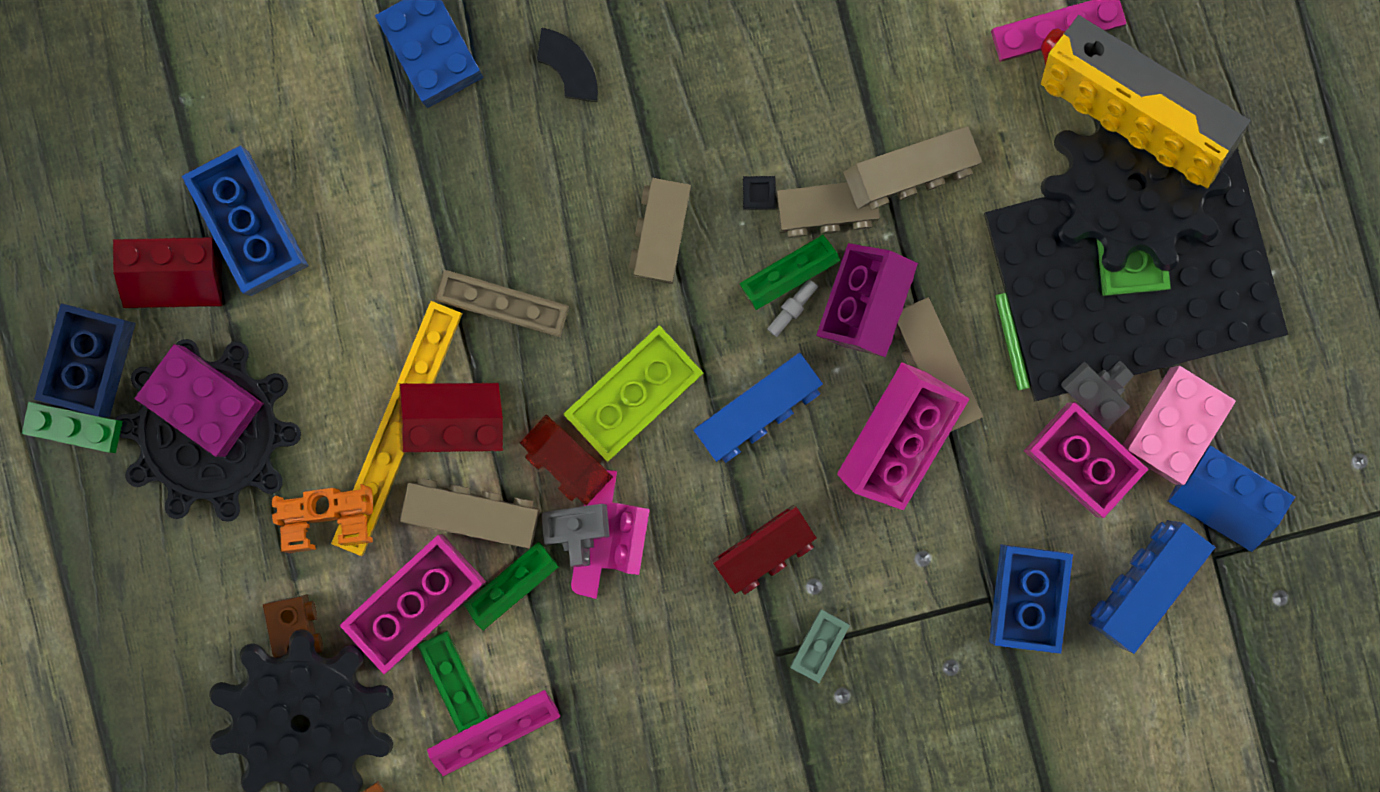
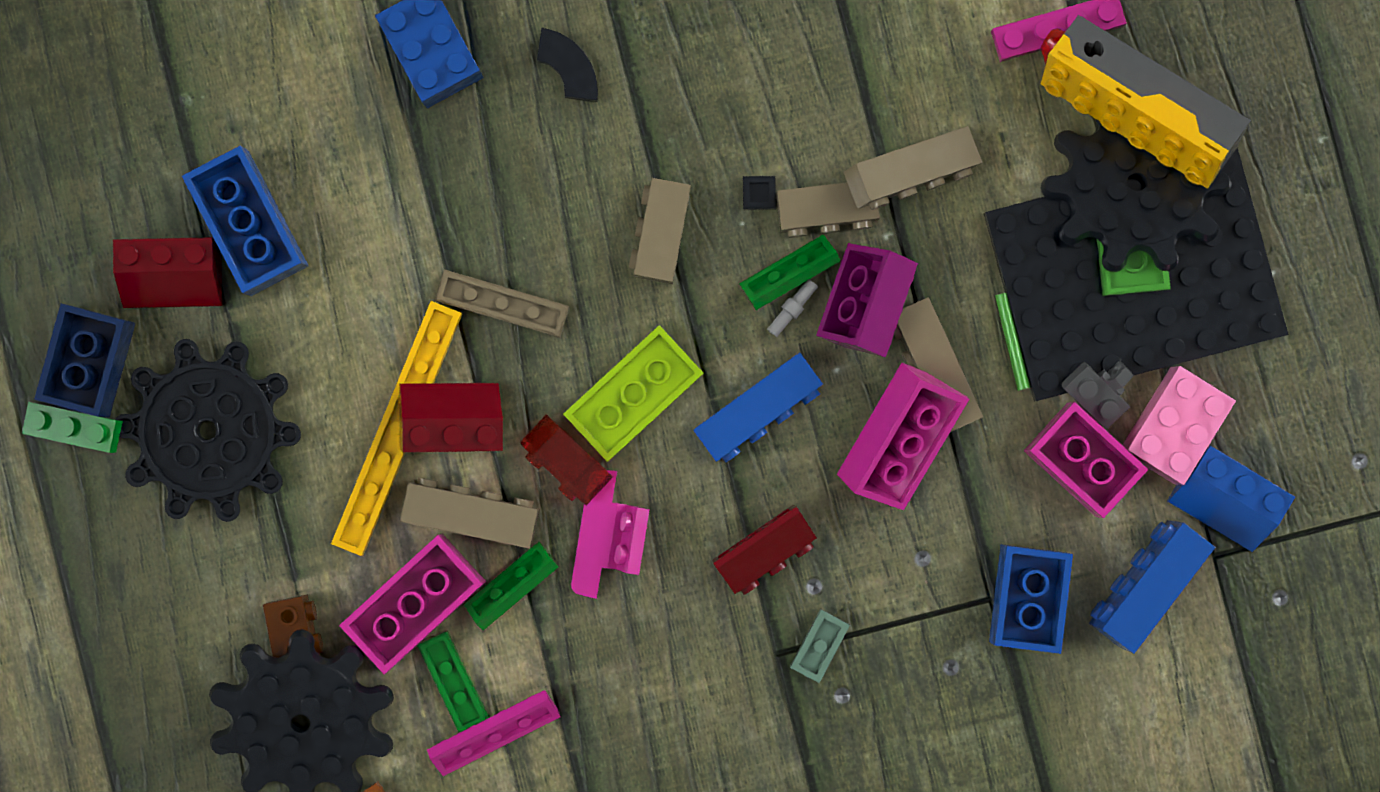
magenta brick [134,344,264,457] -> none
orange piece [272,484,373,553] -> none
dark grey hinge [542,504,610,567] -> none

